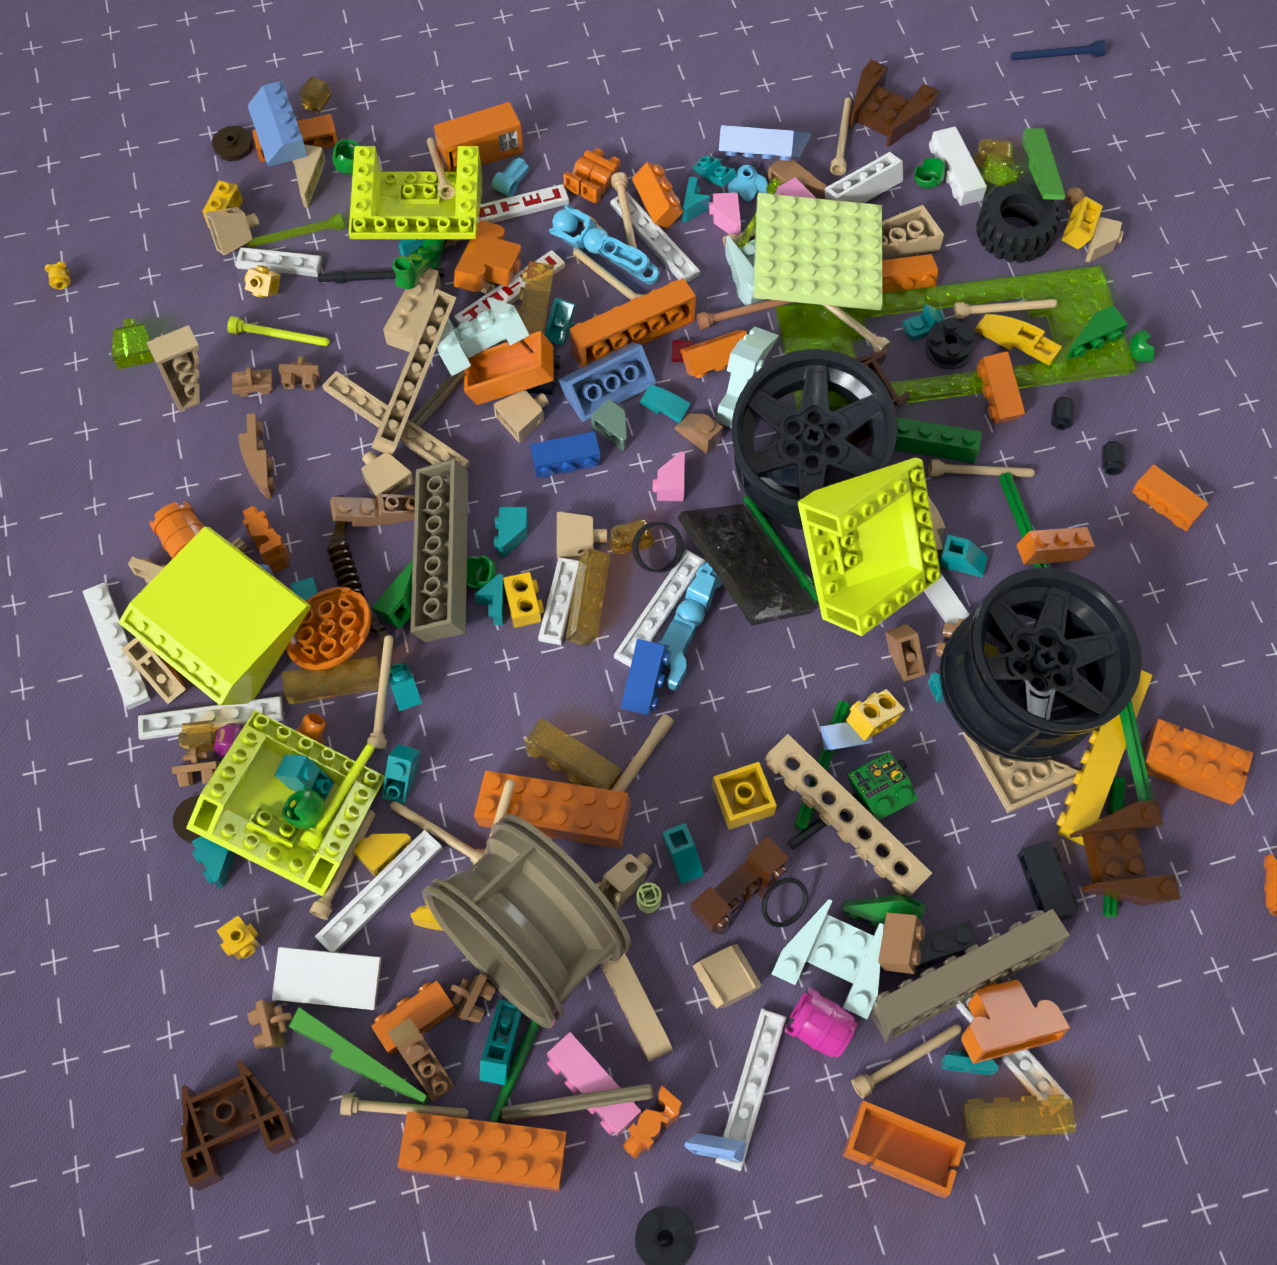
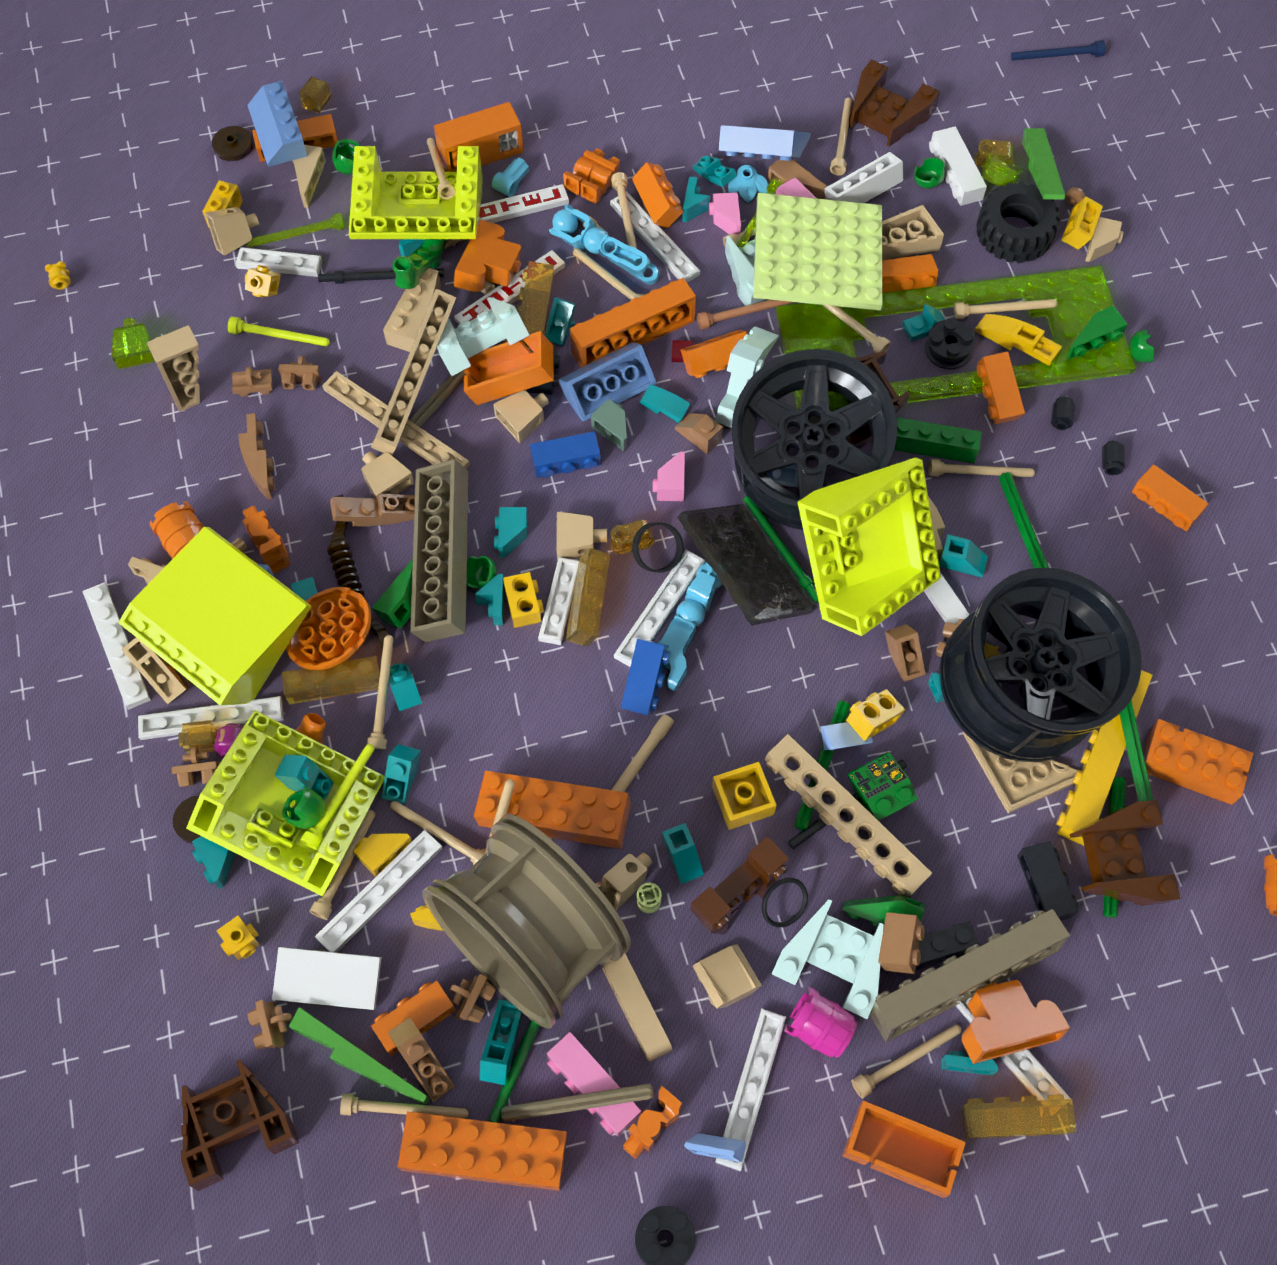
clear yellow brick [524,718,621,790] -> none
orange brick [1016,527,1095,565] -> none

